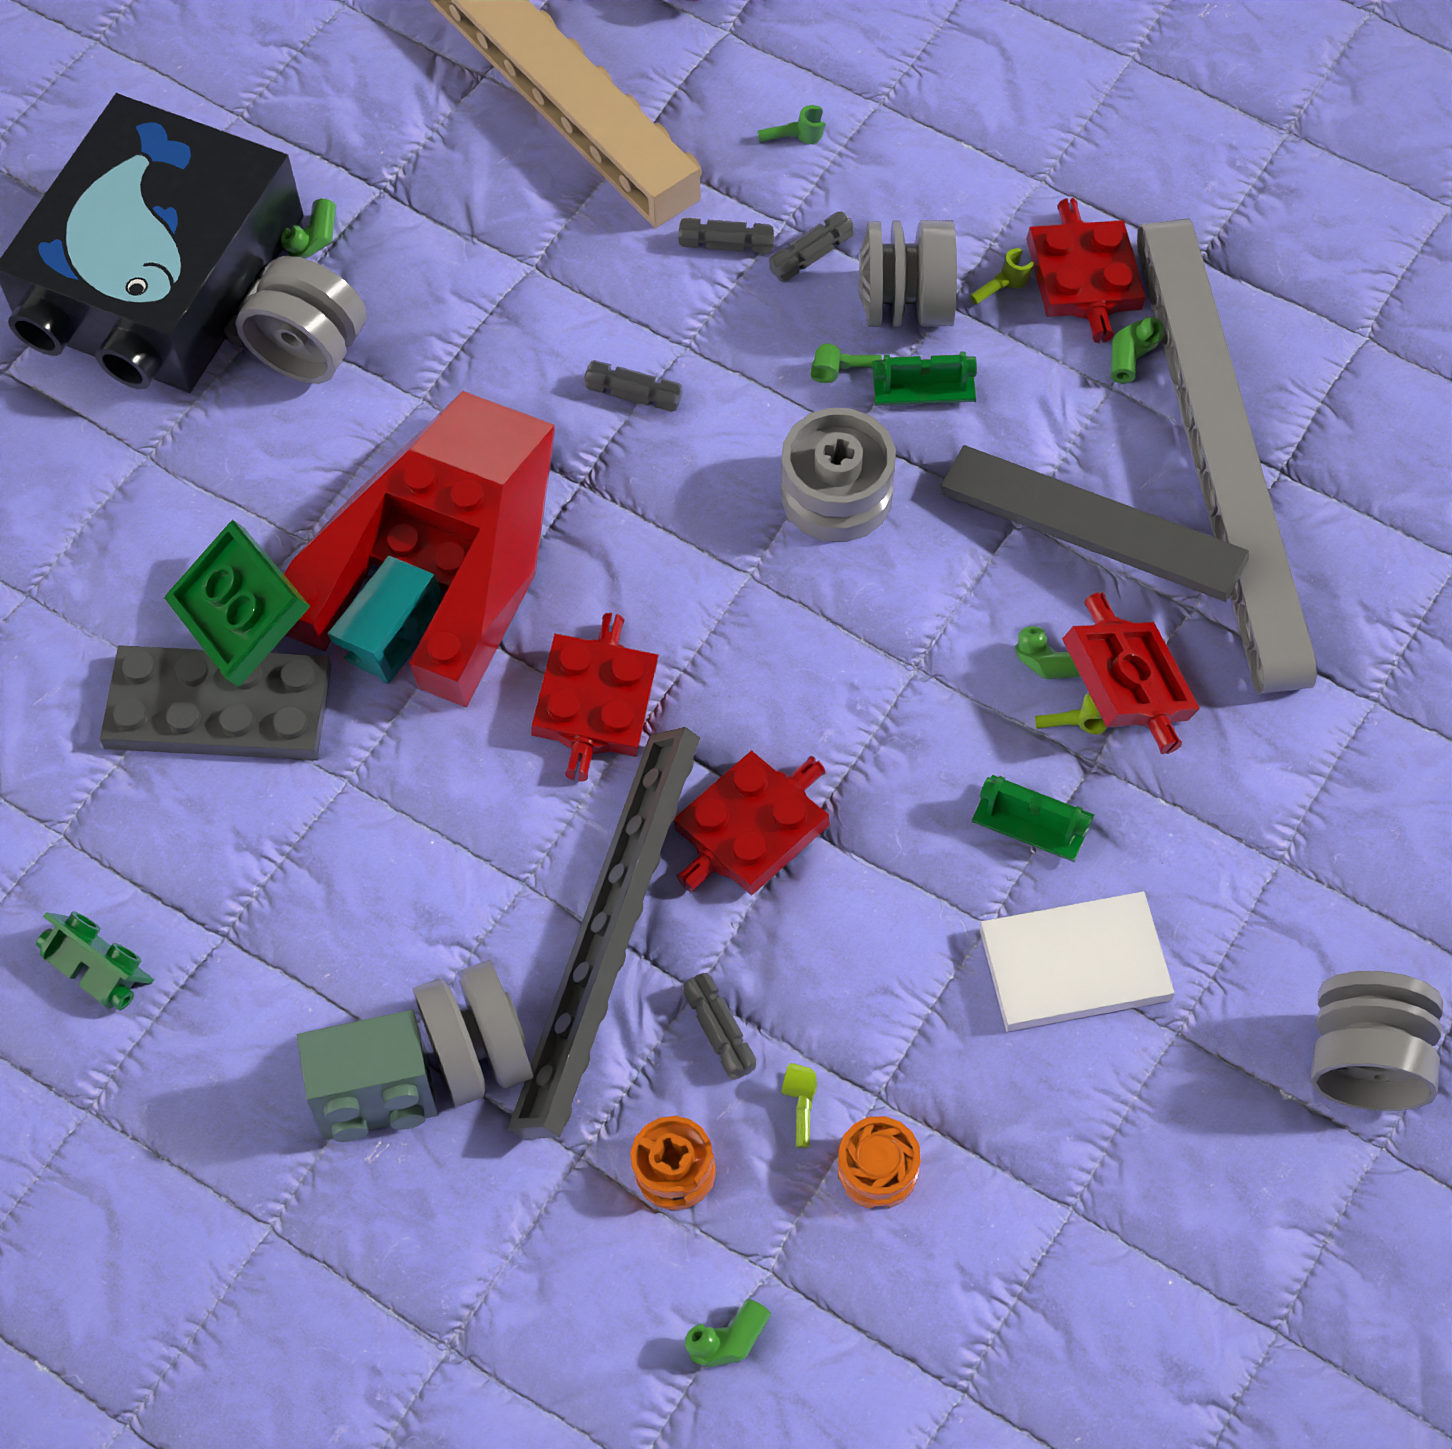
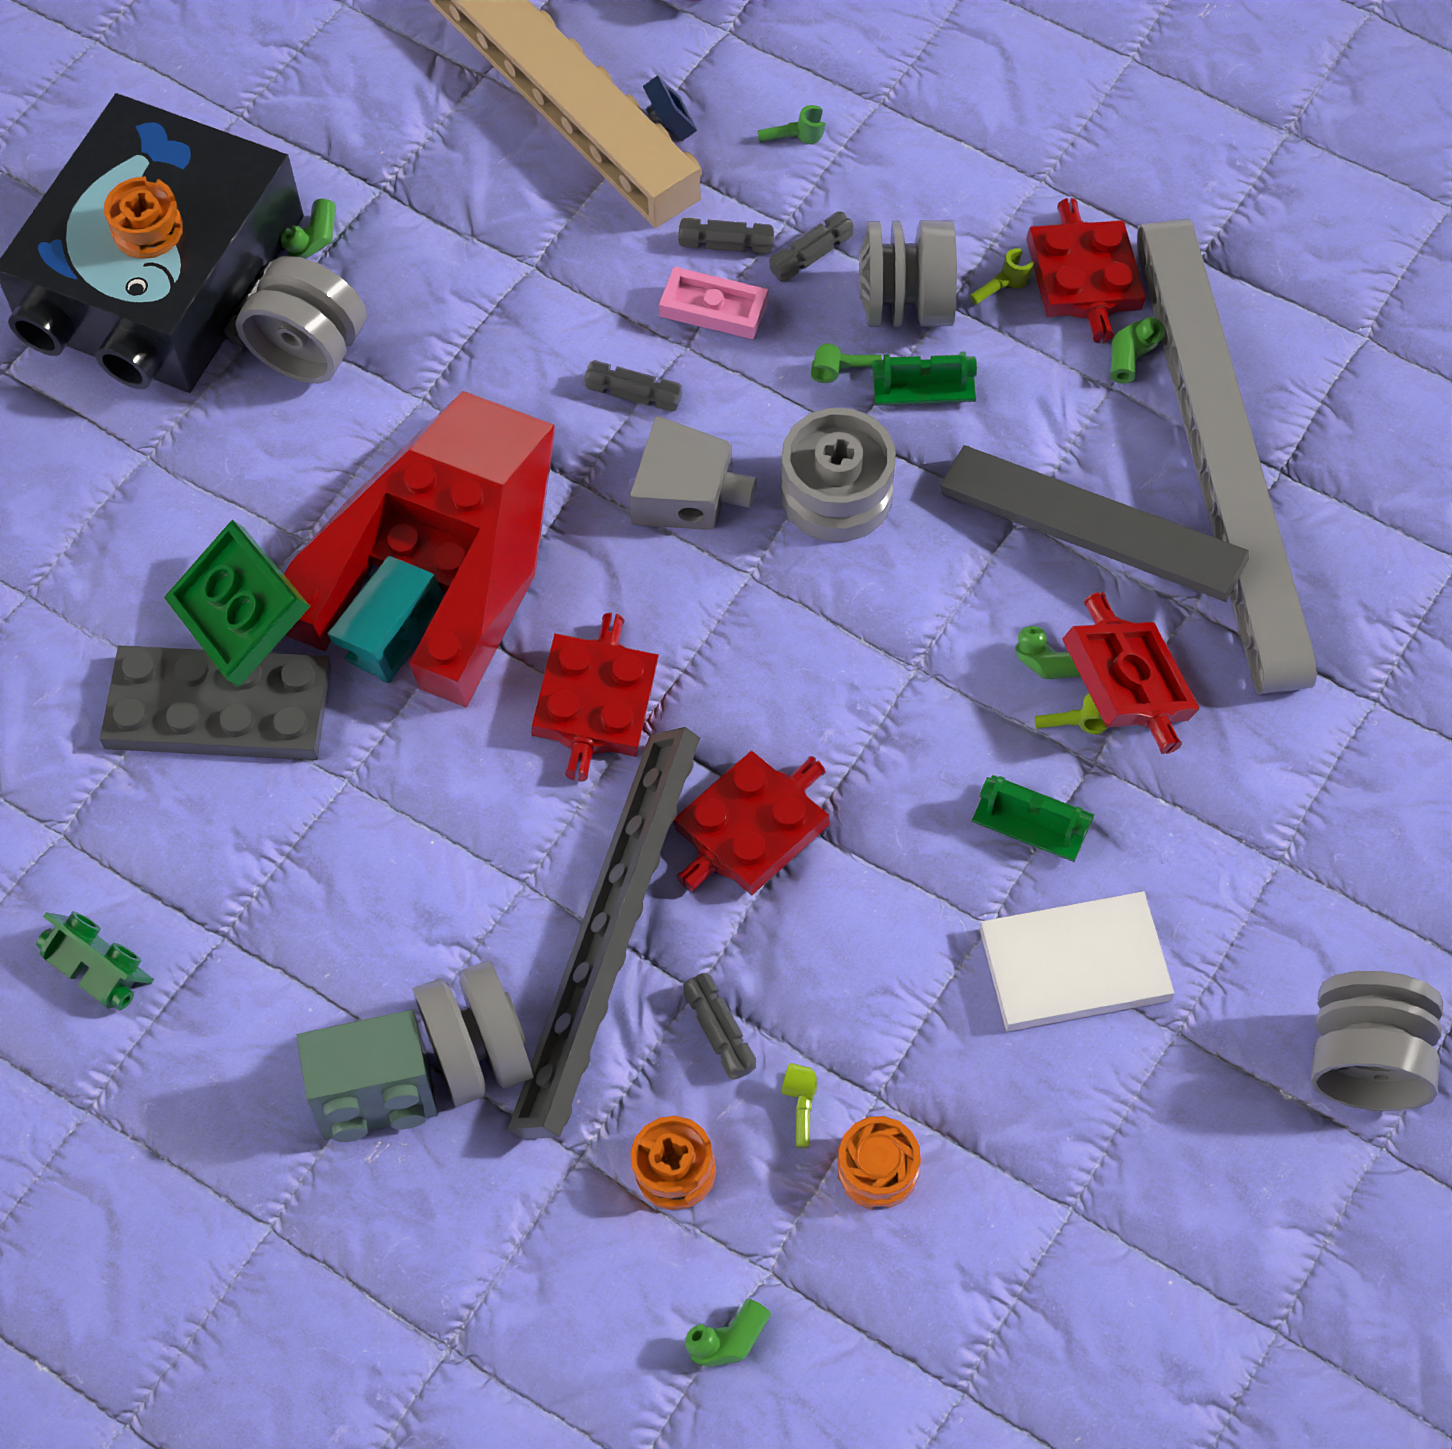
none -> orange wheel [104,177,183,259]
none -> light grey torso [630,416,757,530]
none -> dark blue plate [643,75,698,141]
none -> bright pink plate [659,266,768,340]

